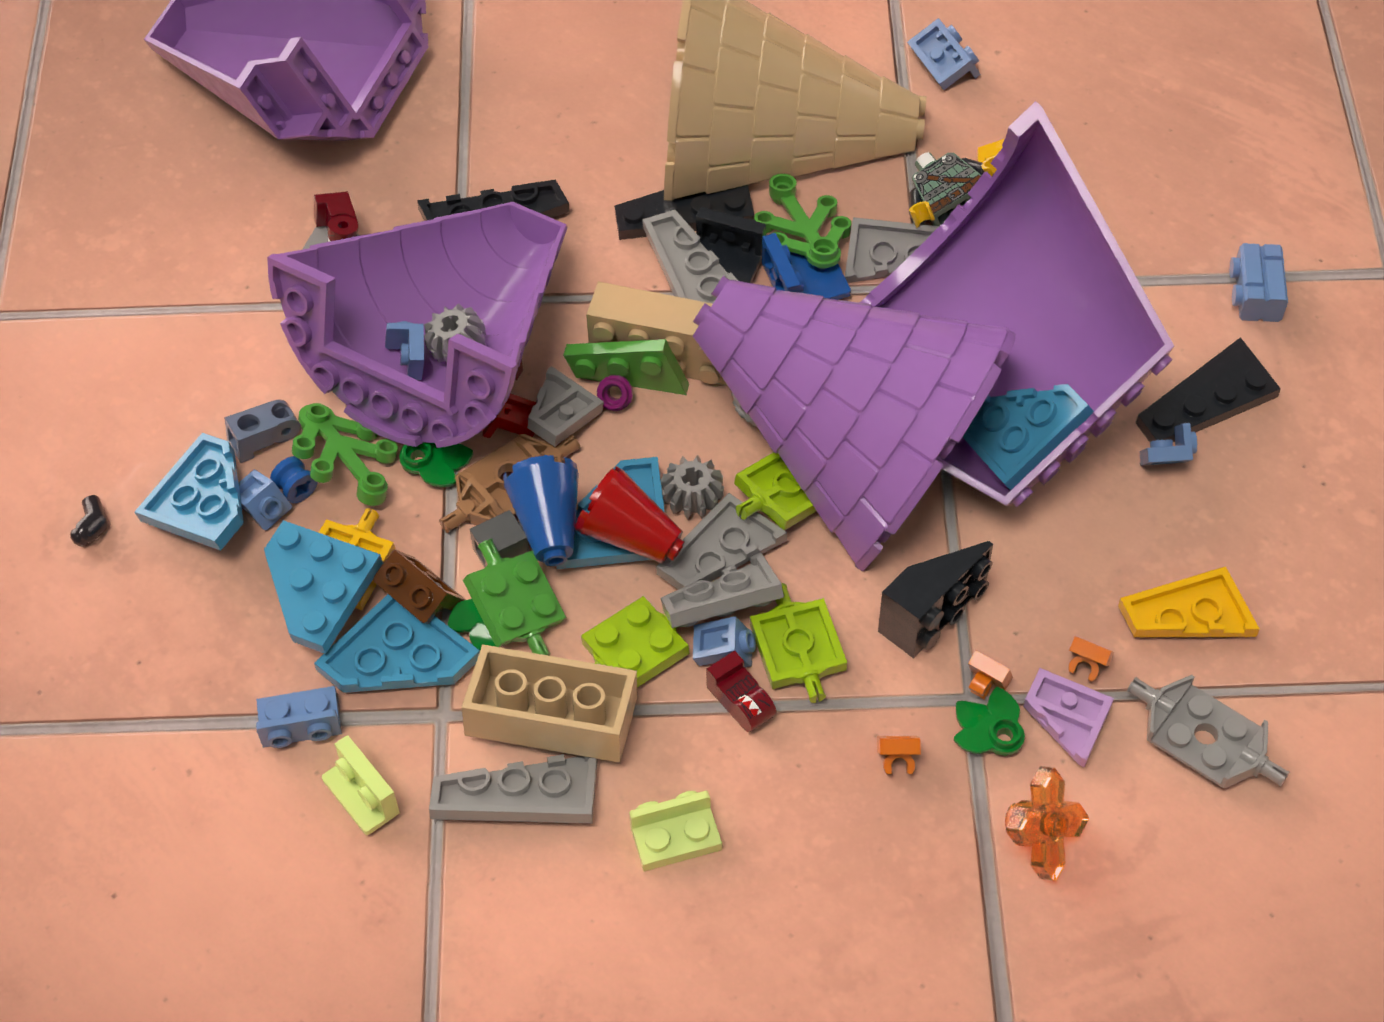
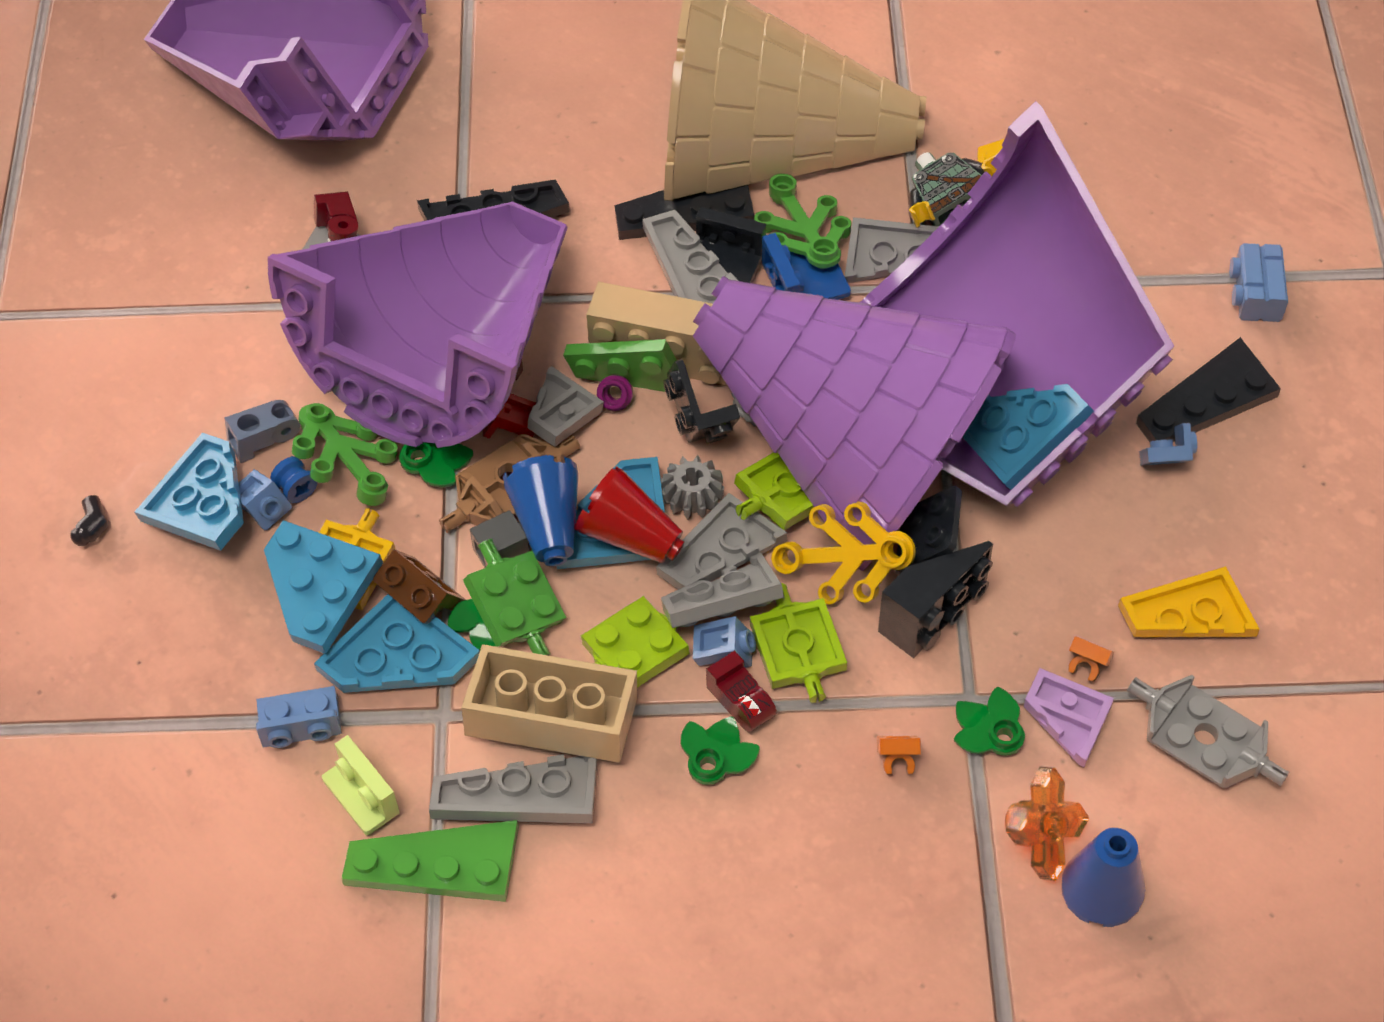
medium blue bracket [385,321,424,380] -> none
light grey gear [424,304,486,363] -> none
yellowish green bracket [629,791,722,871] -> none
medium blue bracket [907,18,981,90] -> none
orange tile [968,650,1013,700] -> none
none -> bright green wing [342,820,519,902]
none -> black bracket [663,359,741,443]
none -> green plate [681,716,760,785]
none -> yellow plant [771,501,916,604]
none -> black bracket [895,486,962,575]
none -> blue cone [1062,828,1145,927]

